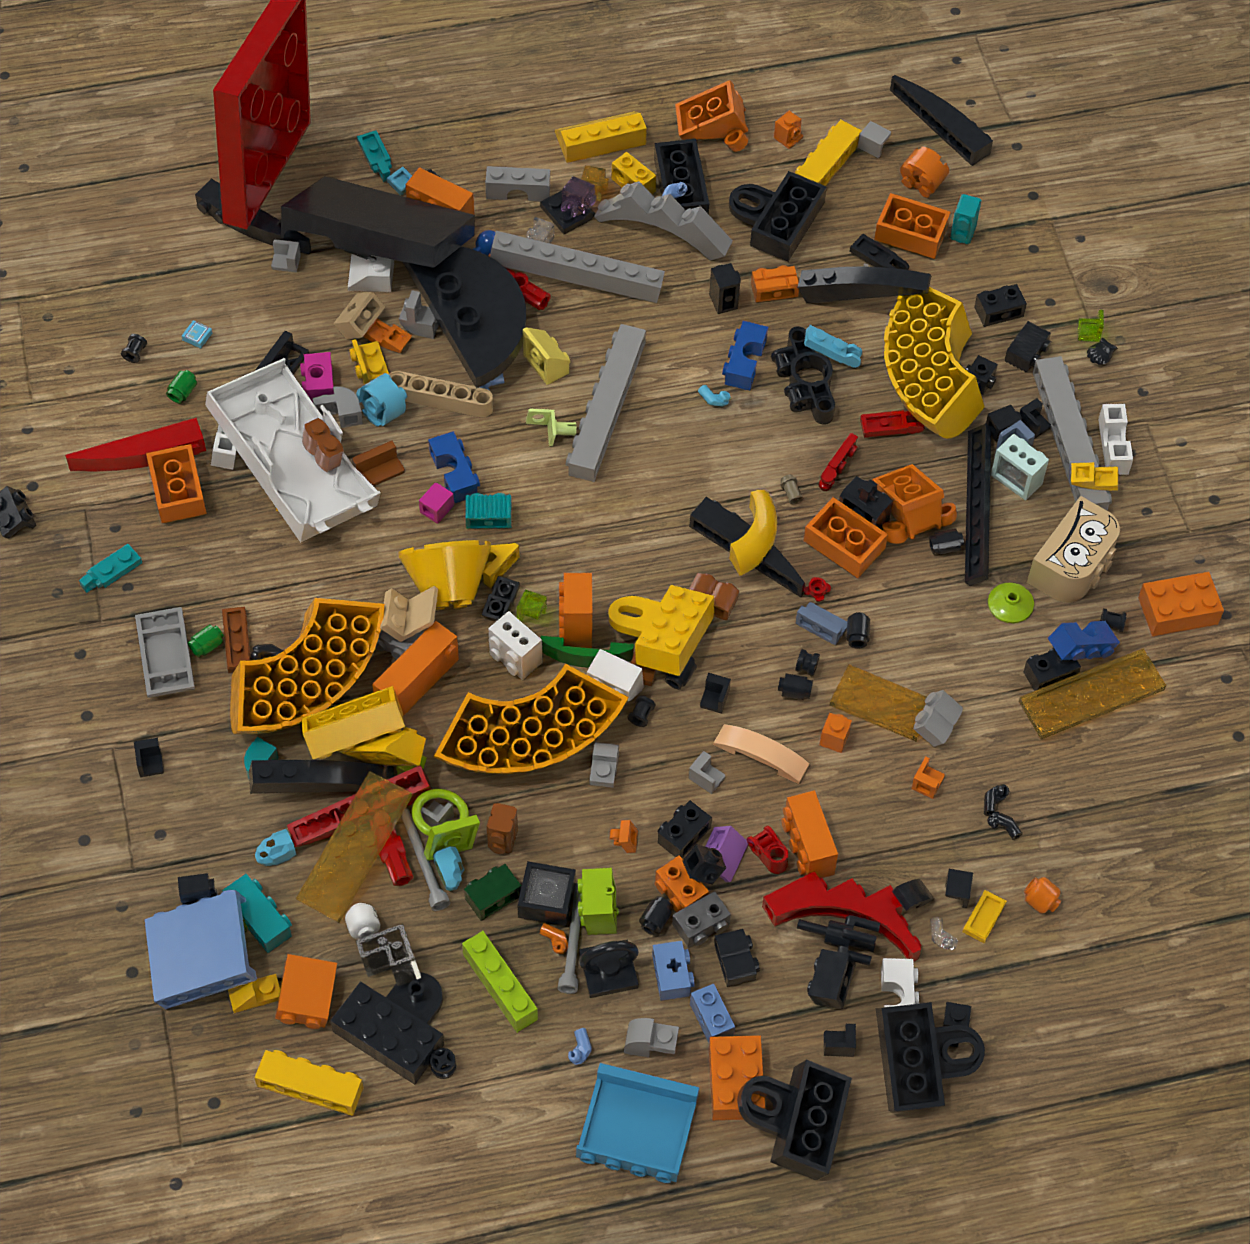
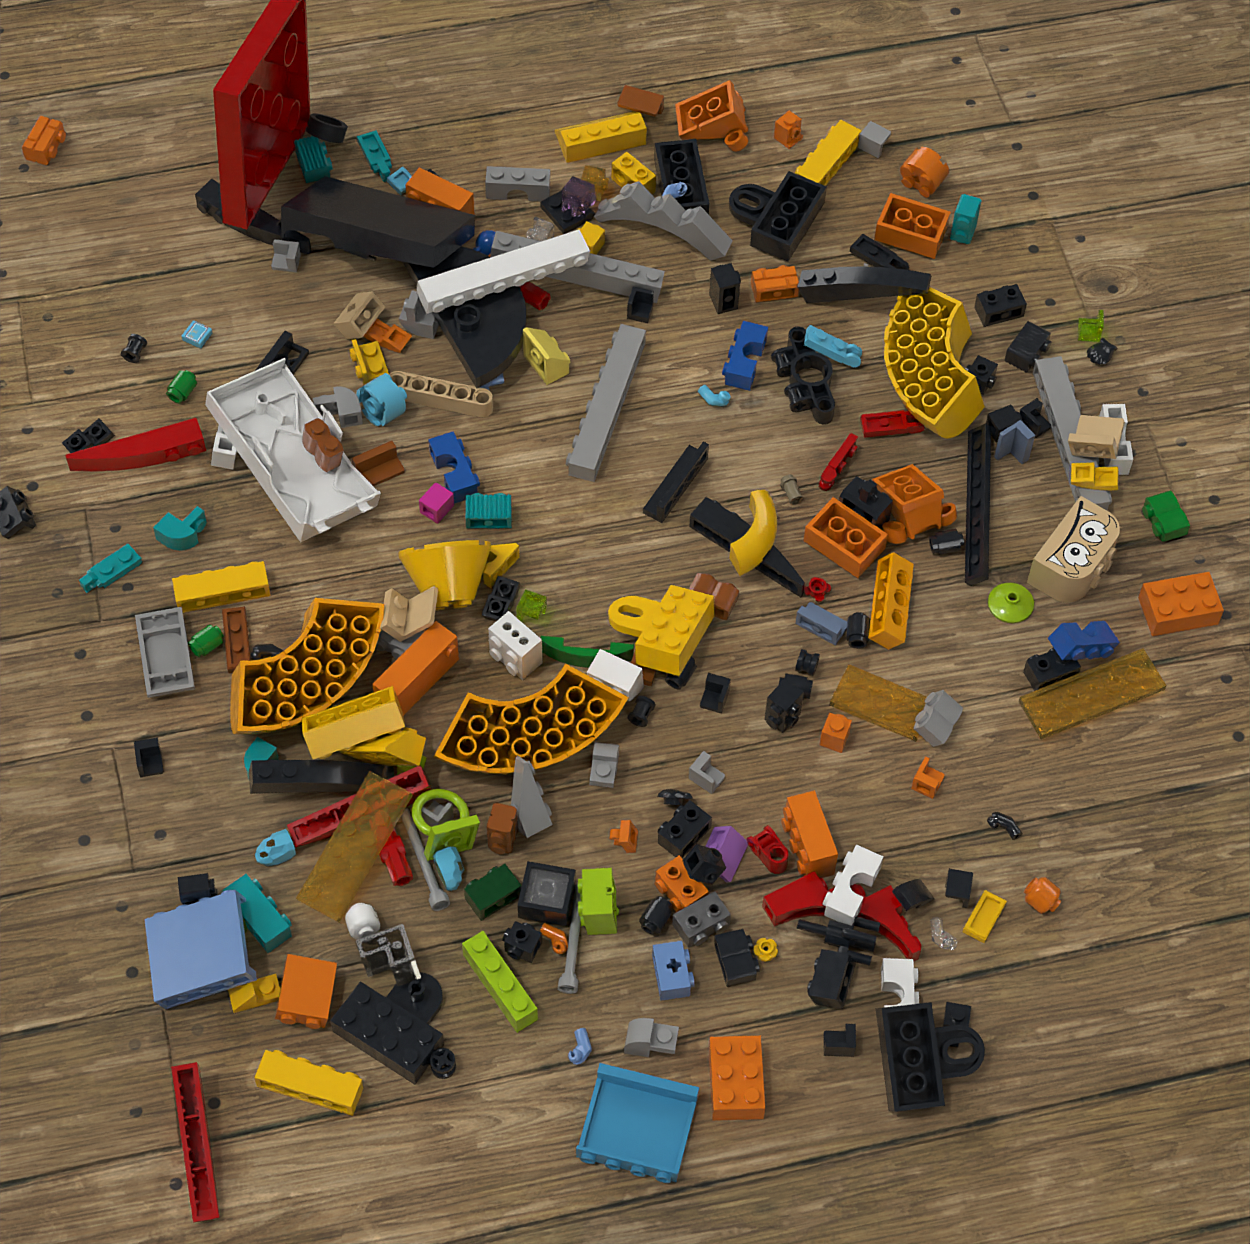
orange brick [146,444,207,523] -> none
dark pink brick [300,352,334,402] -> none
white slope [348,254,394,292] -> none
yellowish green bracket [526,409,577,446] -> none
orange brick [559,573,592,648] -> none
black tile [579,939,639,998] -> none
medium blue brick [690,984,735,1043] -> none
light nougat slope [713,724,810,784] -> none
black brick [737,1059,852,1180] -> none
black slope [890,75,993,166] -> none
black arm [984,784,1010,816] -> none
light aqua piece [991,434,1049,501] -> none
black bush [1100,608,1127,633] -> none
none -> orange brick [22,116,66,165]
none -> black slope [62,418,115,453]
none -> teal brick [153,506,207,551]
none -> red slope [171,1062,220,1223]
none -> yellow brick [172,561,271,613]
none -> teal brick [294,136,333,183]
none -> black tyre [306,113,348,143]
none -> white brick [417,229,590,314]
none -> black brick [502,921,542,963]
none -> light grey slope [511,756,553,838]
none -> yellow brick [578,221,605,255]
none -> dark orange panel [617,85,664,117]
none -> black panel [627,286,654,324]
none -> black fence [643,441,709,523]
none -> black animal [657,789,693,805]
none -> yellow plate [753,938,778,962]
none -> black brick [764,678,804,733]
none -> white arch [823,845,883,926]
none -> light orange brick [868,552,914,650]
none -> tan bracket [1068,415,1125,459]
none -> green brick [1142,490,1190,542]

